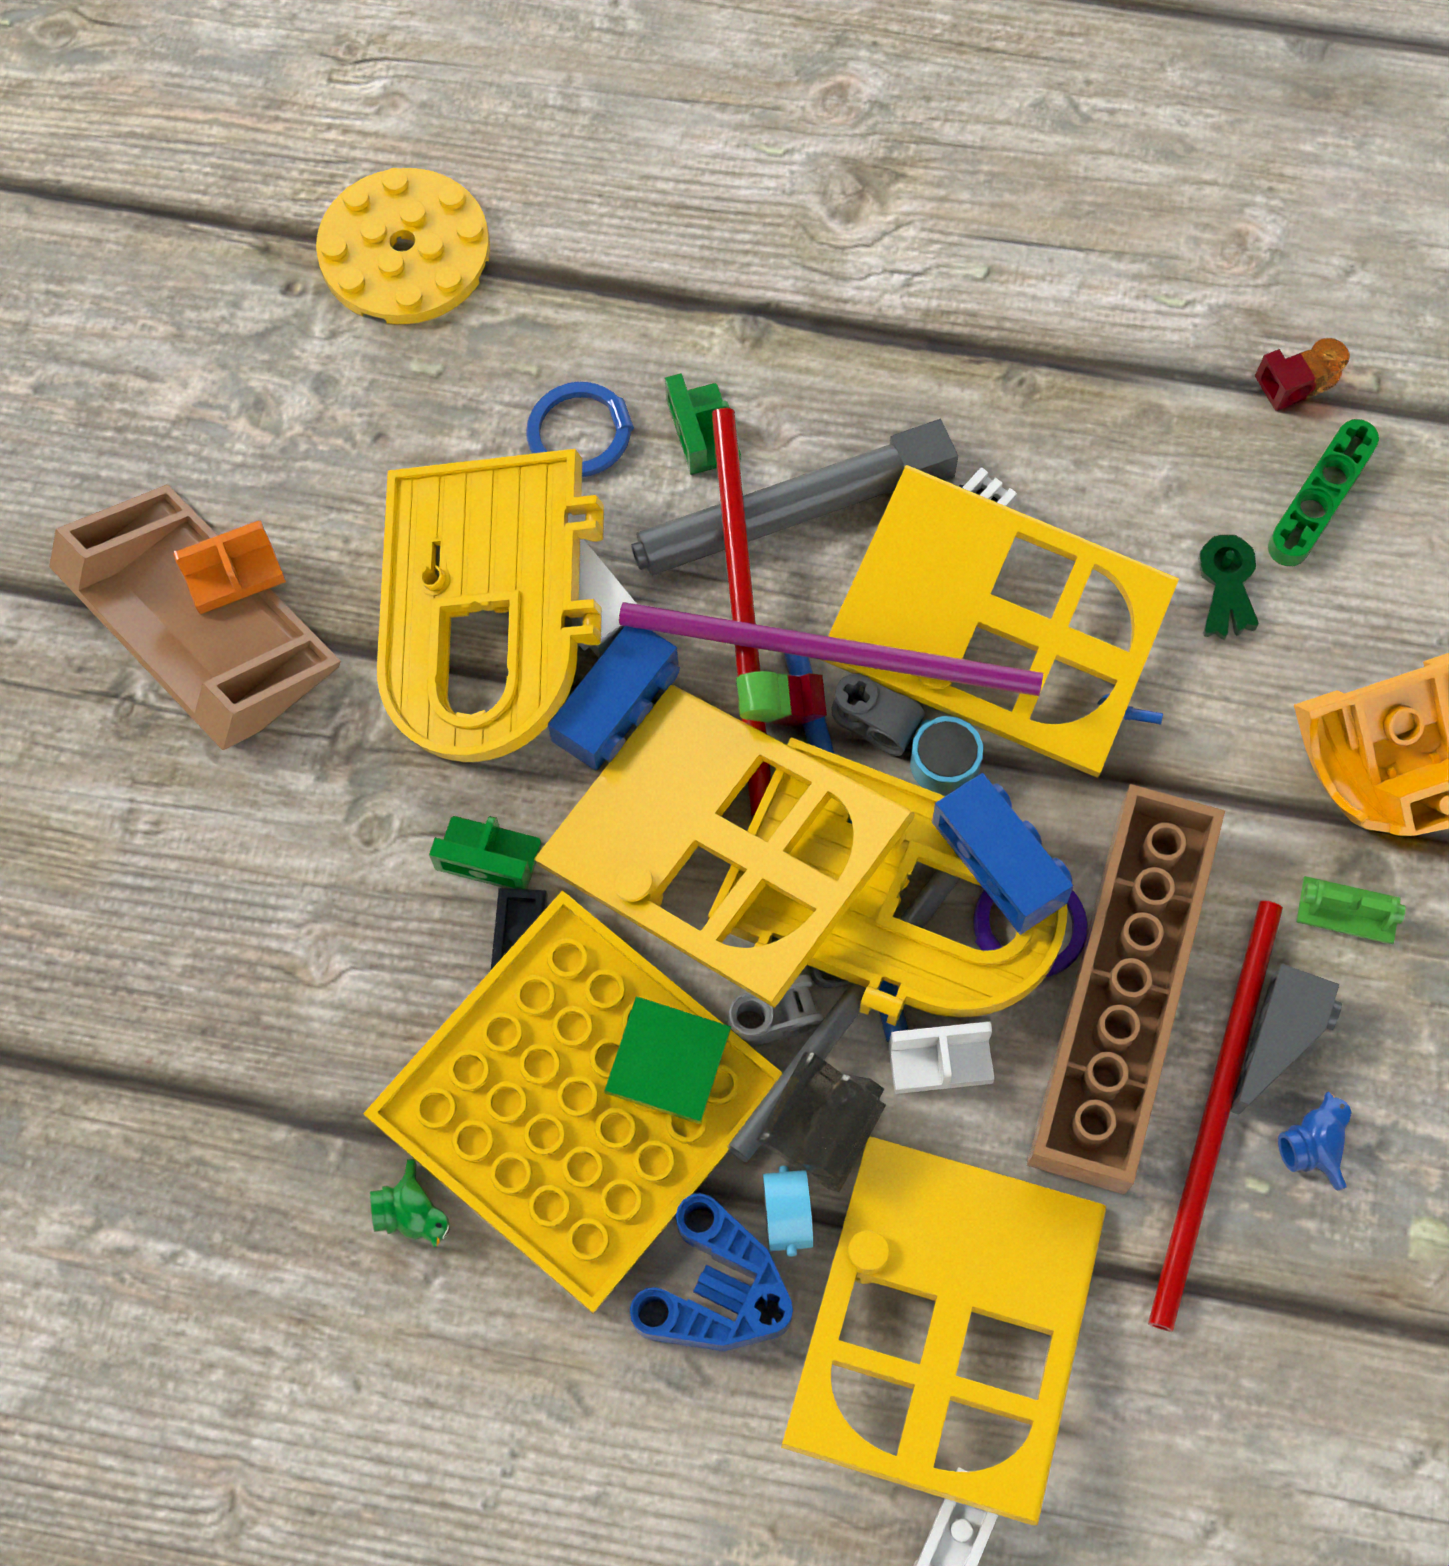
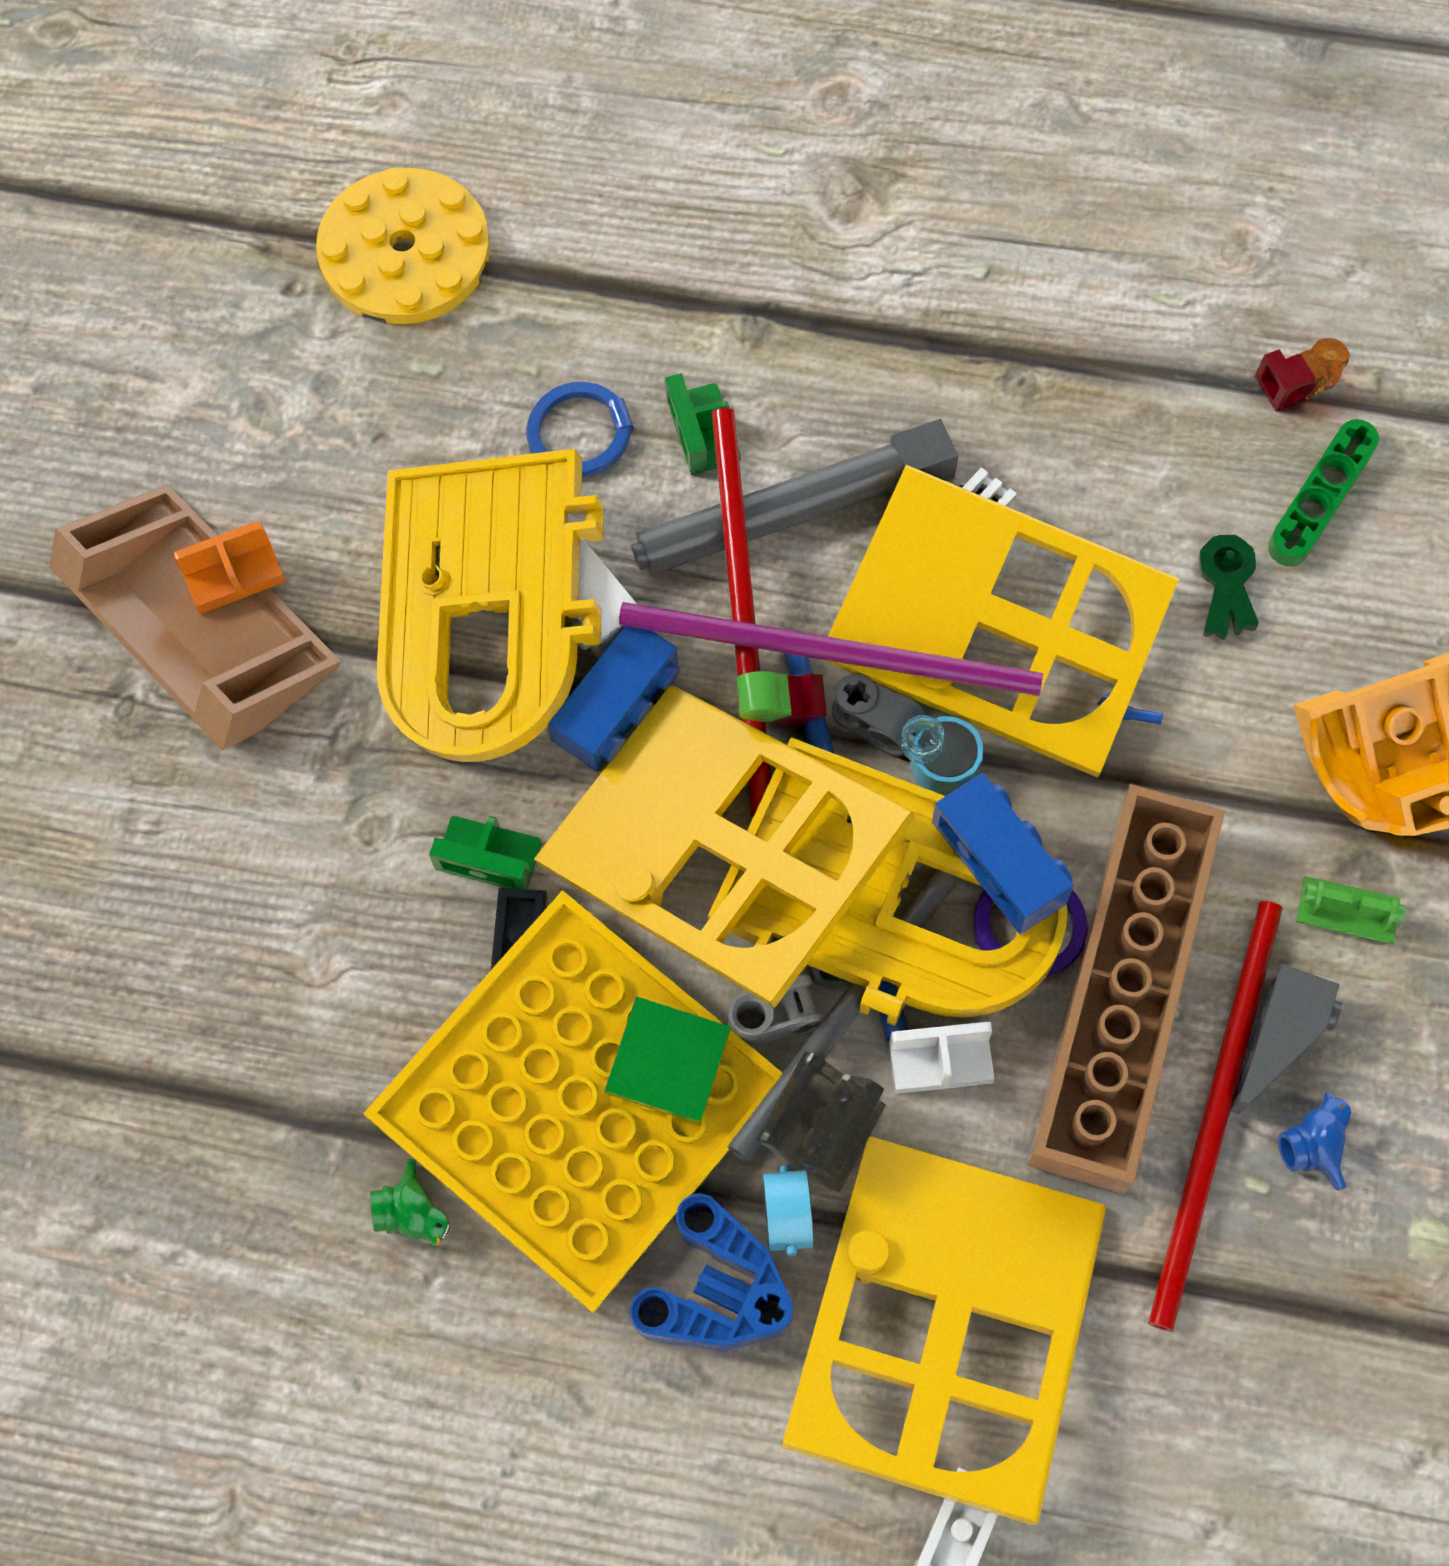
none -> clear light blue bush [900,715,945,764]

